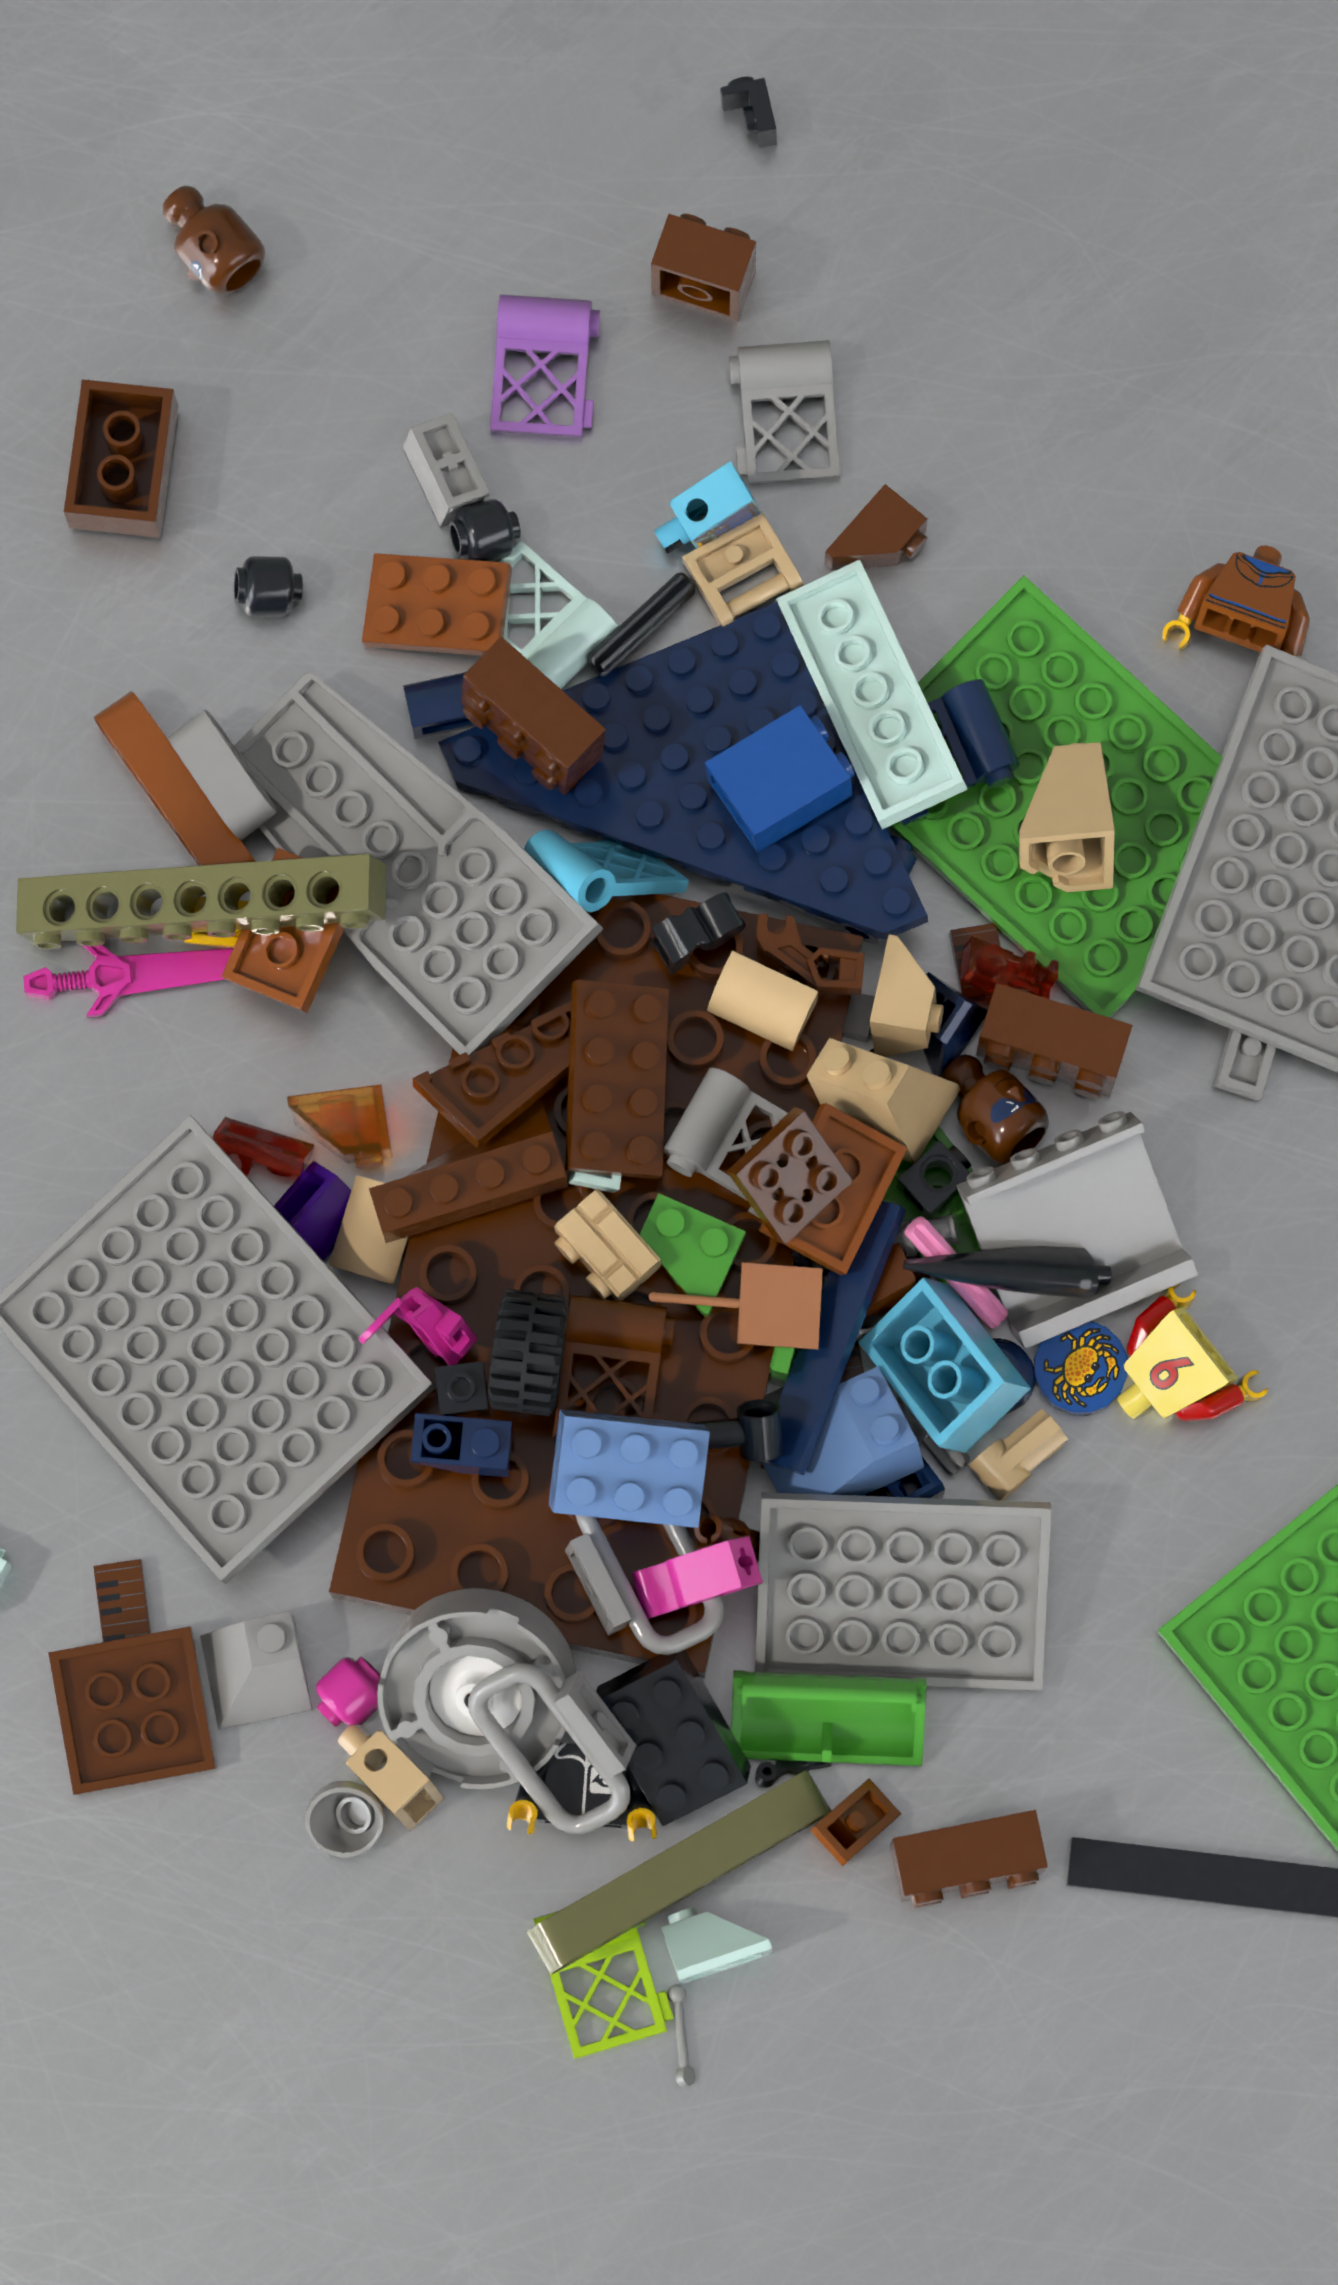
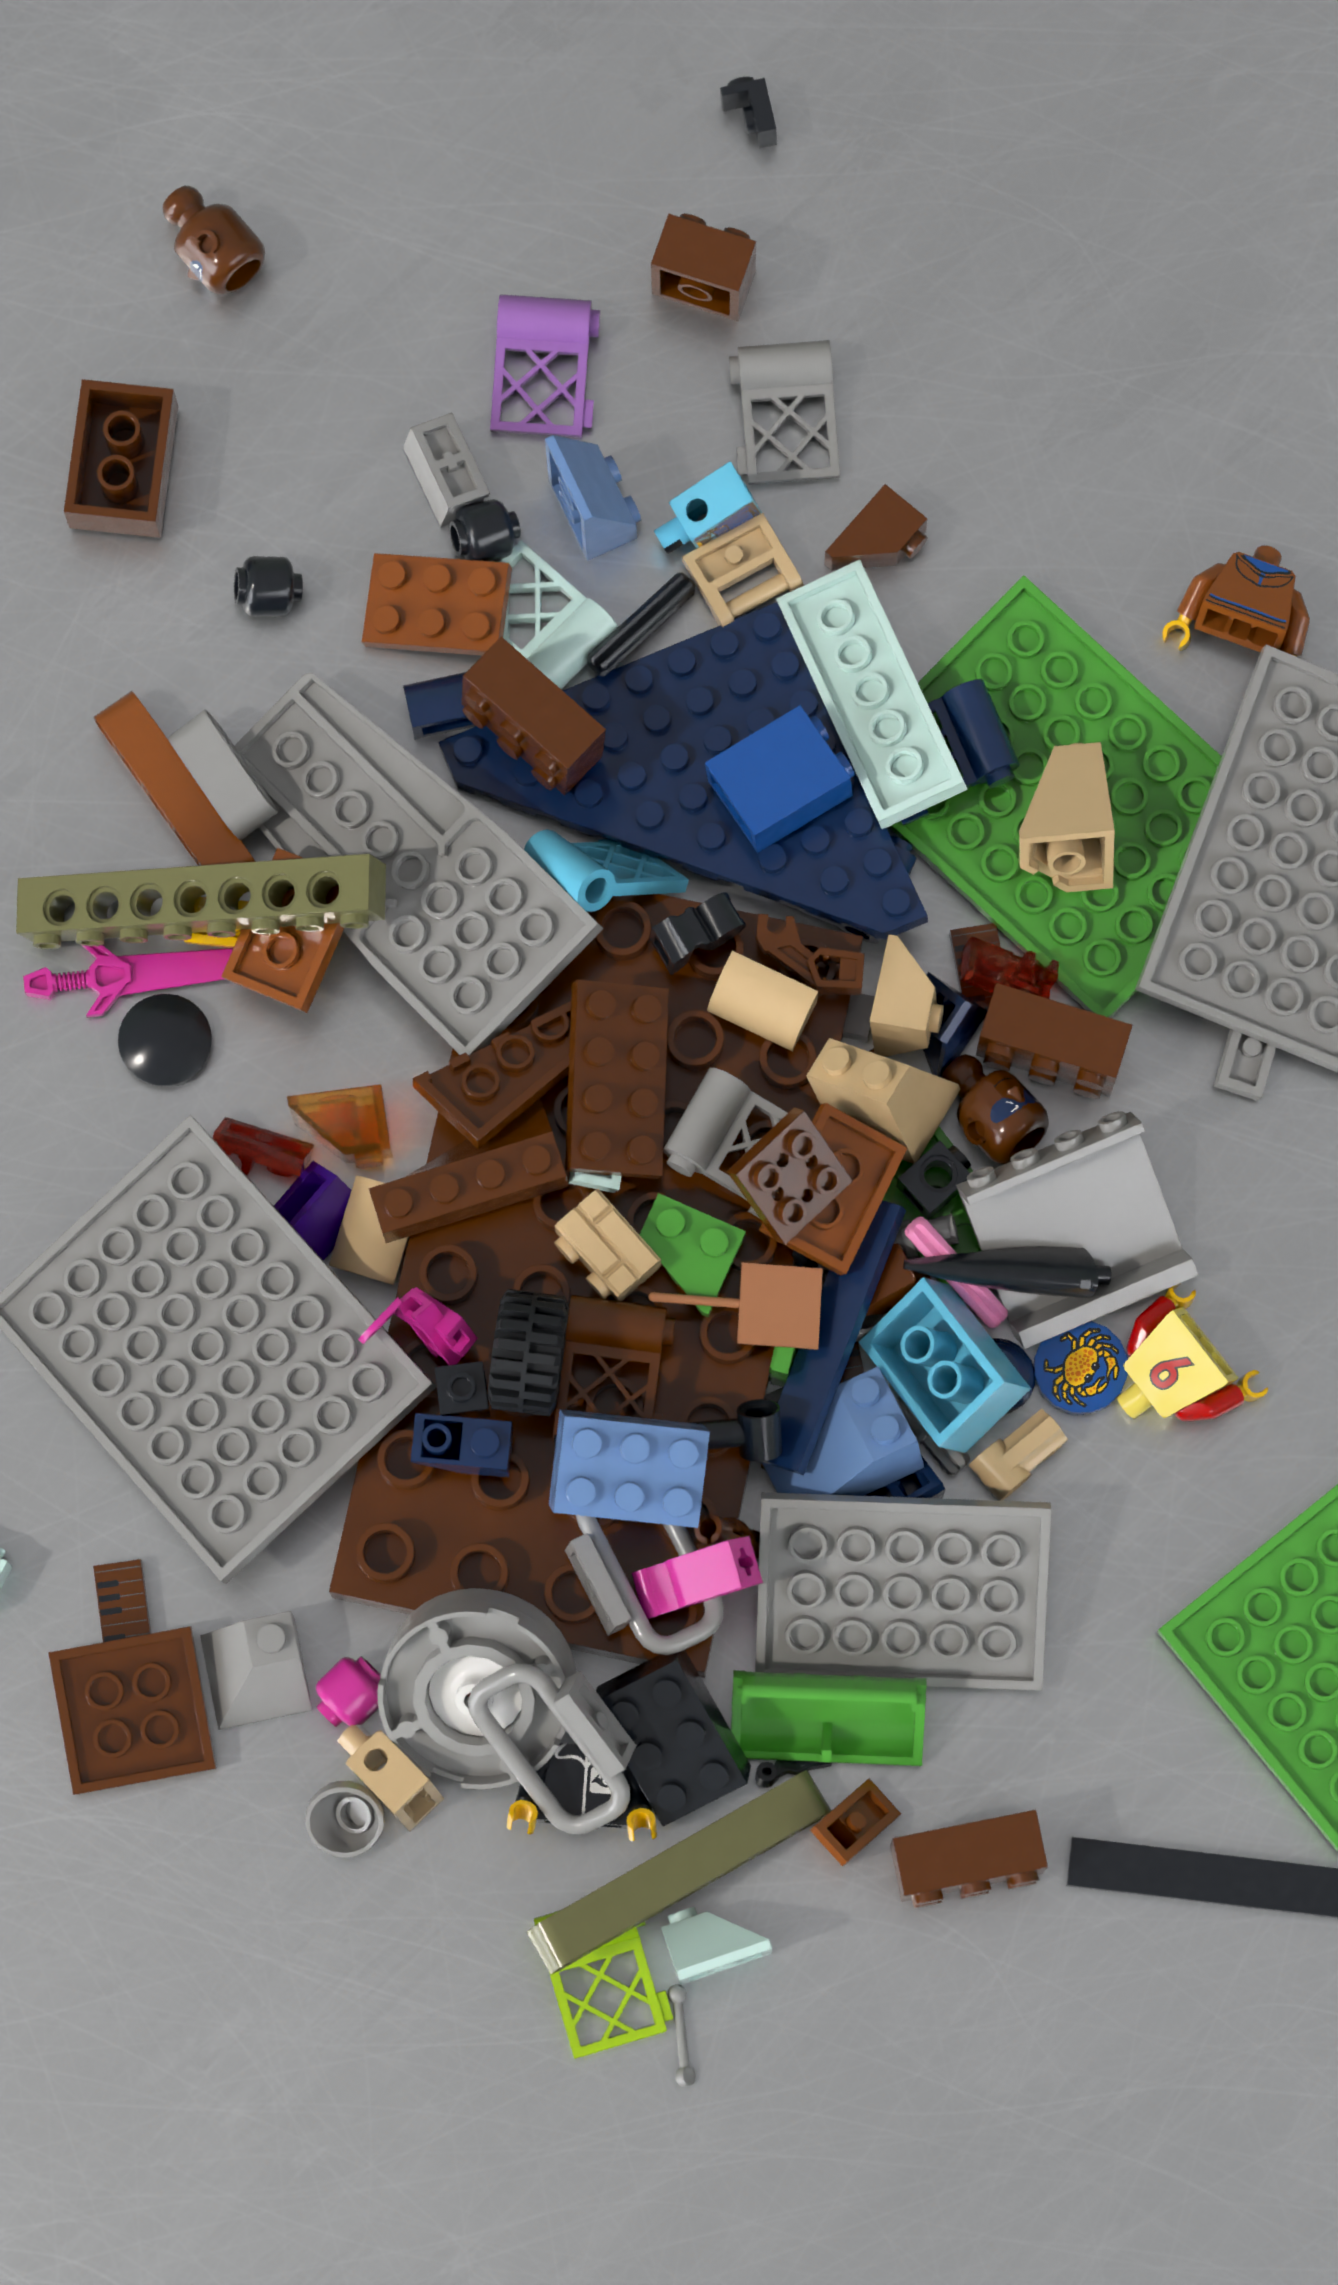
none -> black dish [118,994,212,1086]
none -> medium blue slope [545,435,641,561]

